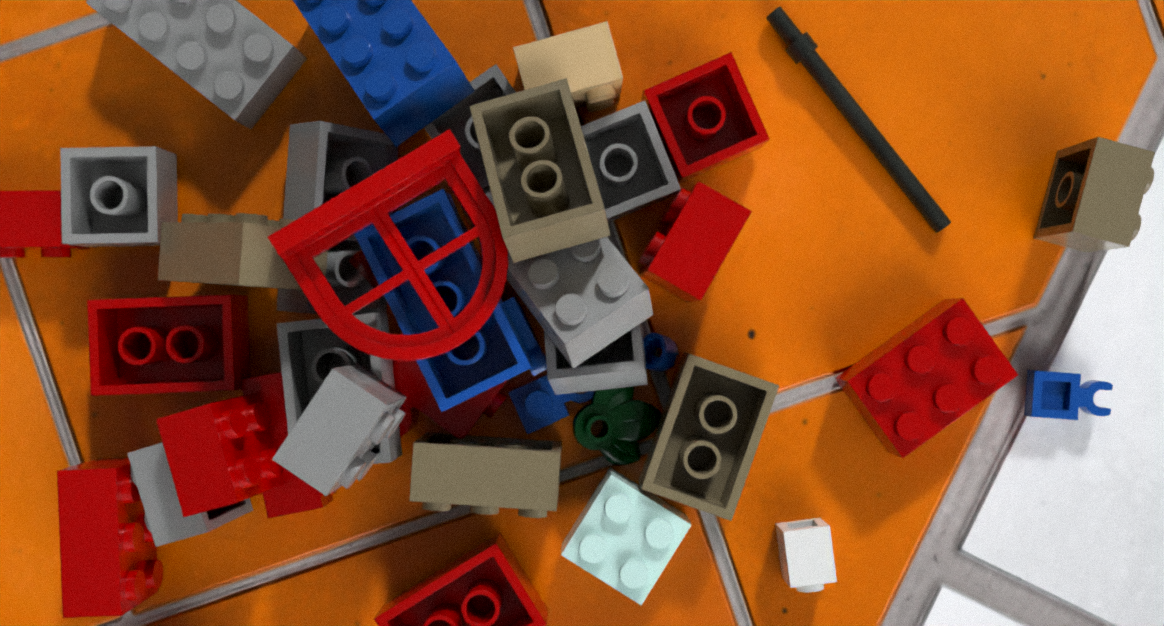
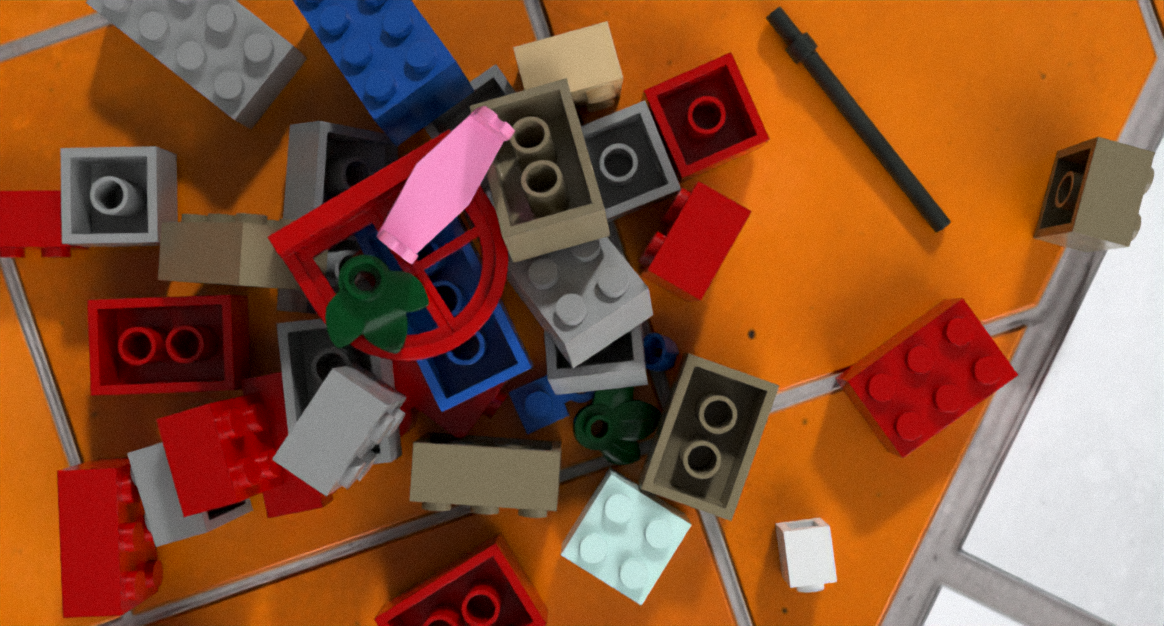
blue plate [503,297,547,376] -> none
blue plate [1024,370,1113,420] -> none
none -> dark green plate [325,255,429,354]
none -> bright pink piece [376,106,515,265]

